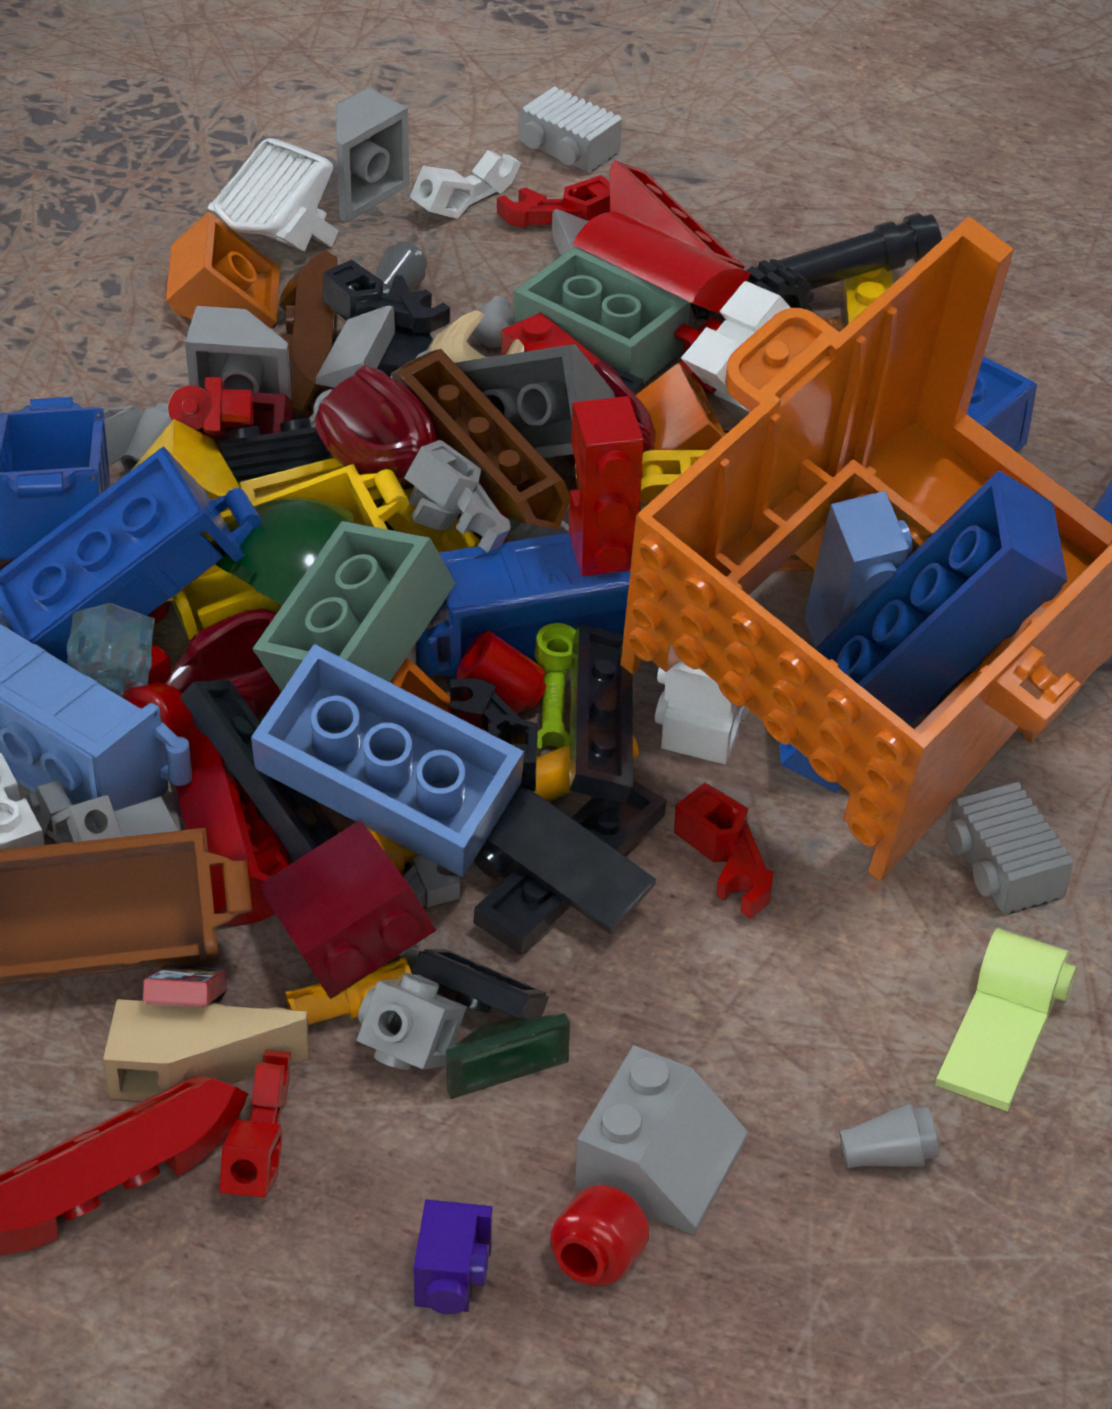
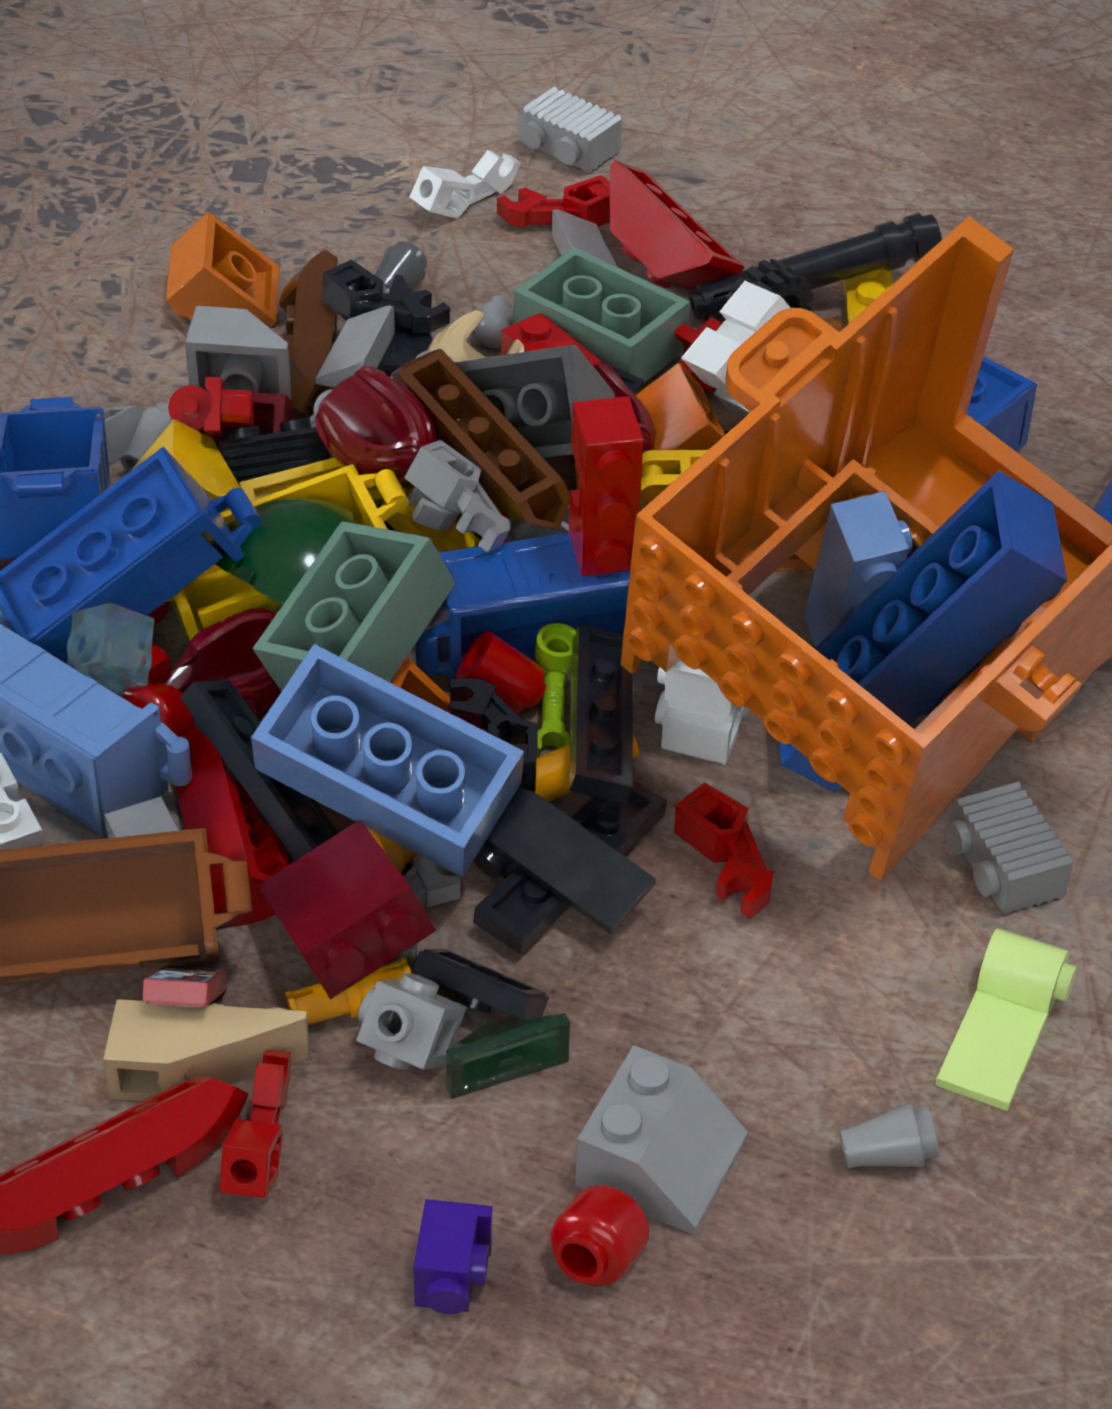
light grey piece [25,780,123,844] -> none
white piece [207,138,339,252] -> none
light grey slope [336,87,410,223] -> none
red brick [572,212,751,315] -> none

